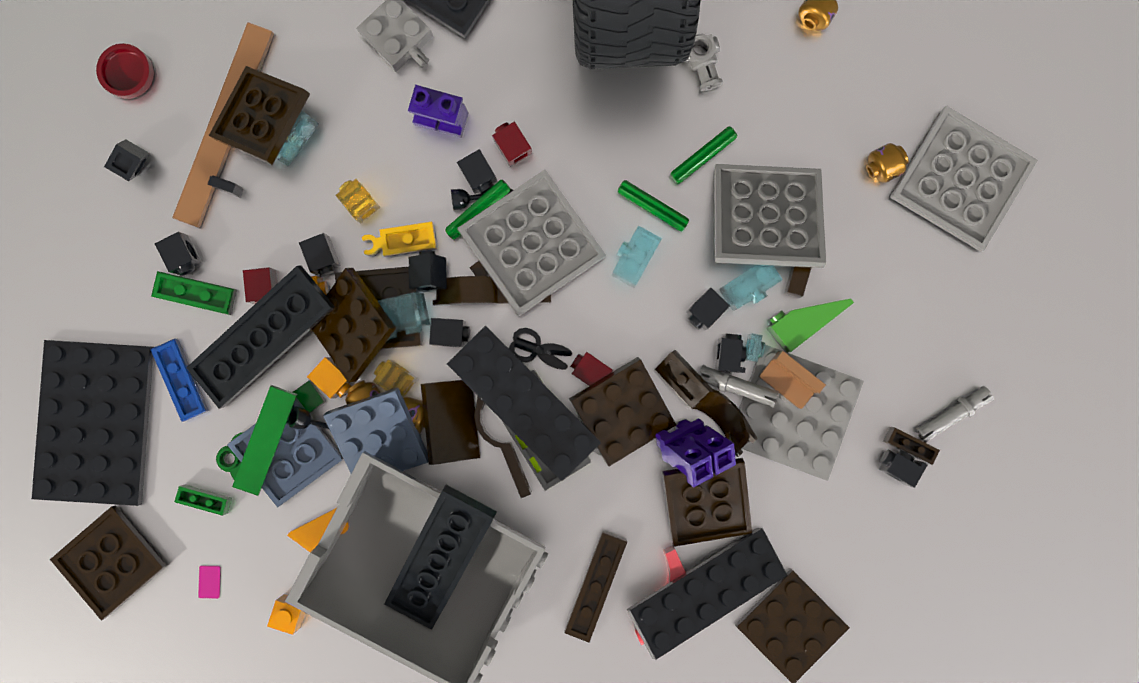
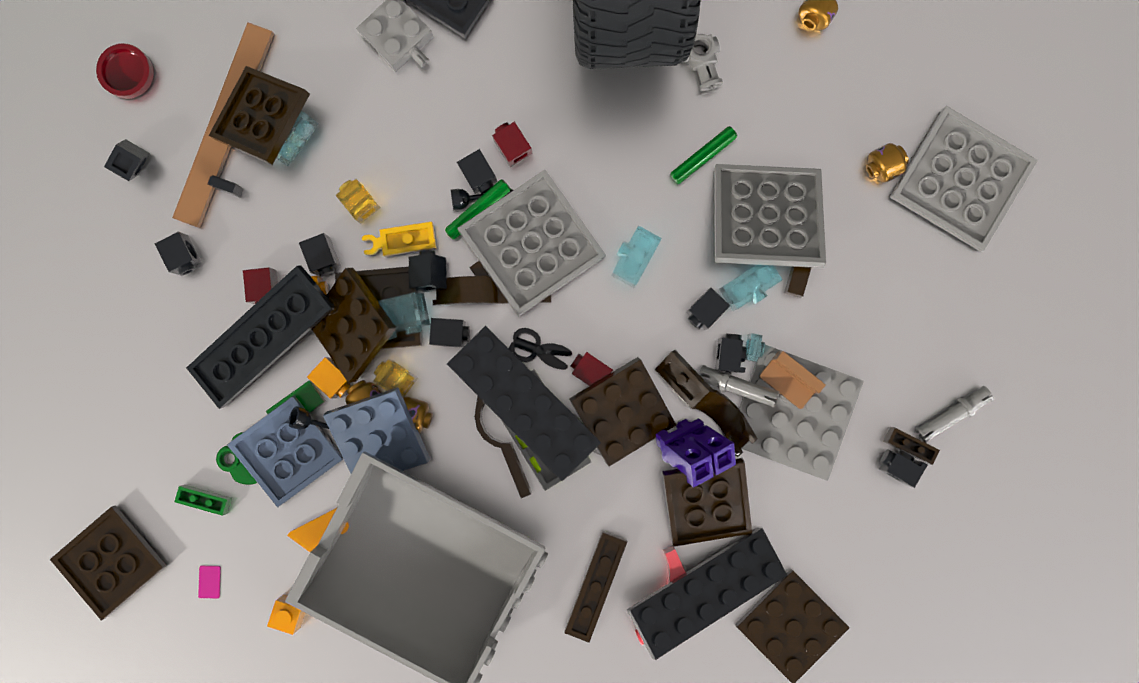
black plate [31,340,154,506] -> none
blue tile [150,338,209,422] -> none
green tile [151,271,237,315] -> none
green tile [232,385,298,496] -> none
black plate [384,484,497,630] -> none
dark purple hips [408,84,469,138] -> none
dark brown tile [421,380,480,465] -> none
green axle [618,180,689,231] -> none
bright green slope [767,298,854,353] -> none

